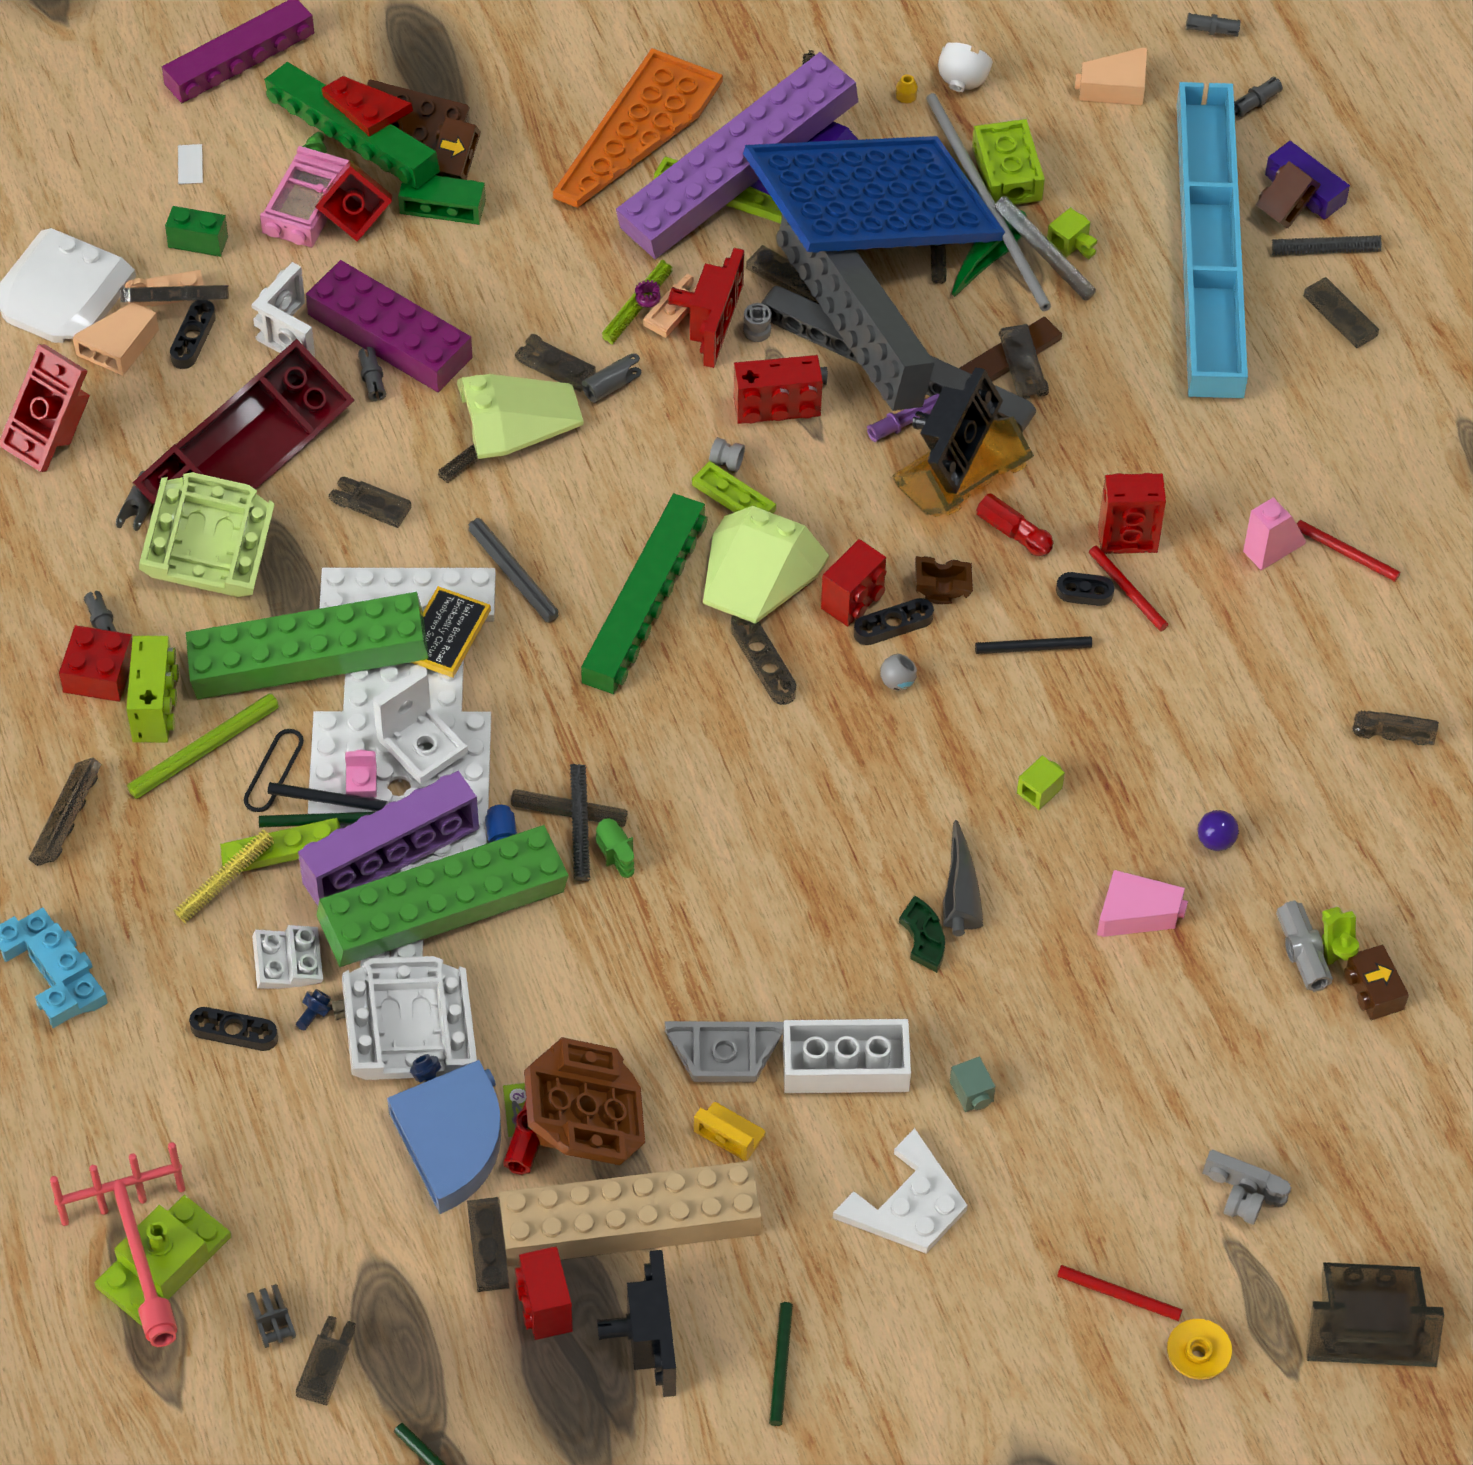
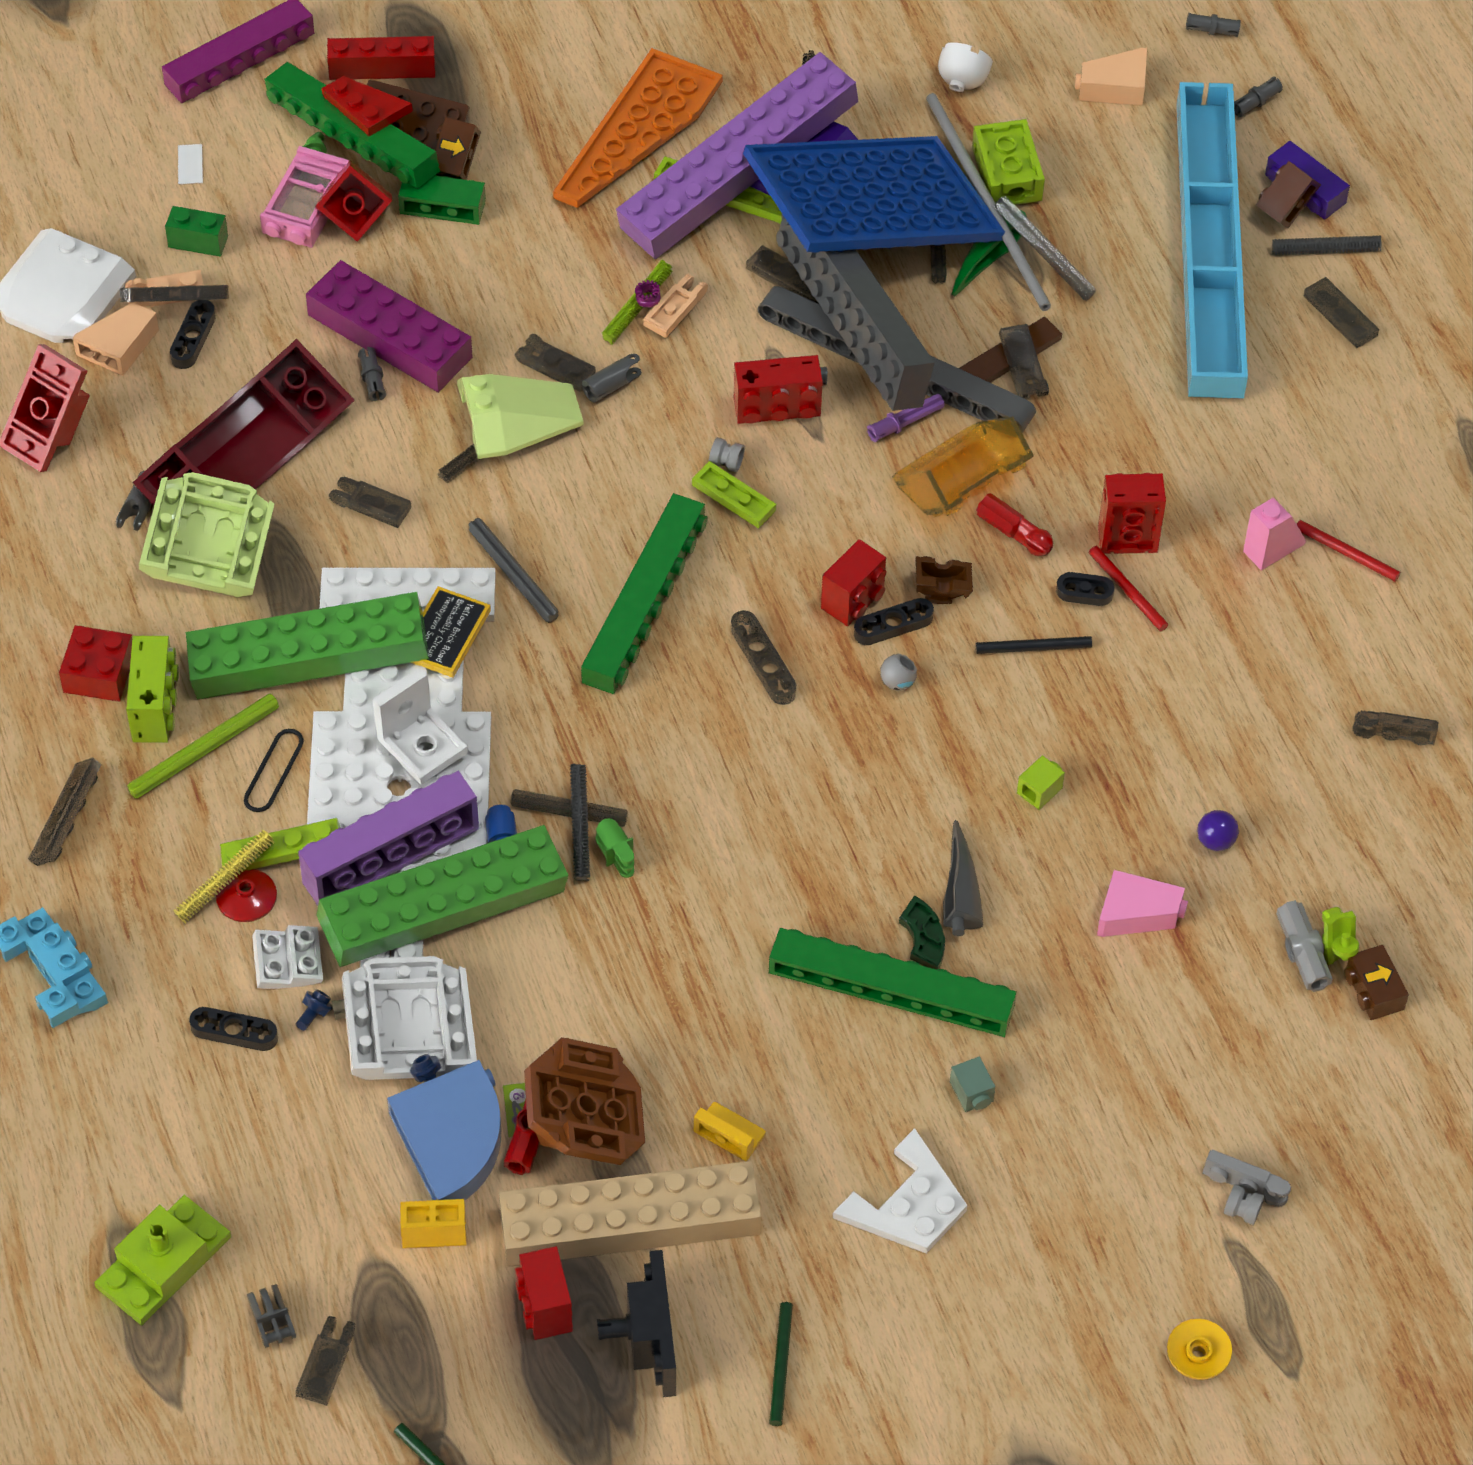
coral piece [50,1142,185,1347] -> none
dark grey pin [84,591,117,632] -> none
white bracket [252,262,315,357] -> none
dark green bar [259,812,375,828] -> none
black bar [268,782,388,811] -> none
bright pink bracket [345,749,377,798] -> none
clear smoke plate [467,1197,510,1292] -> none
light grey wing [665,1021,784,1082] -> none
red brick [668,248,744,368] -> none
yellowish green wedge [703,506,829,624] -> none
light grey wheel [743,303,771,342] -> none
white brick [783,1019,911,1093] -> none
yellow hose [896,74,918,104] -> none
black brick [912,367,1003,494] -> none
lime brick [1046,207,1098,260] -> none
red bar [1057,1265,1183,1322] -> none
clear smoke windscreen [1306,1262,1445,1367] -> none
none -> red dish [216,869,277,922]
none -> red brick [327,36,435,80]
none -> yellow hinge [400,1199,466,1248]
none -> green brick [768,928,1017,1037]

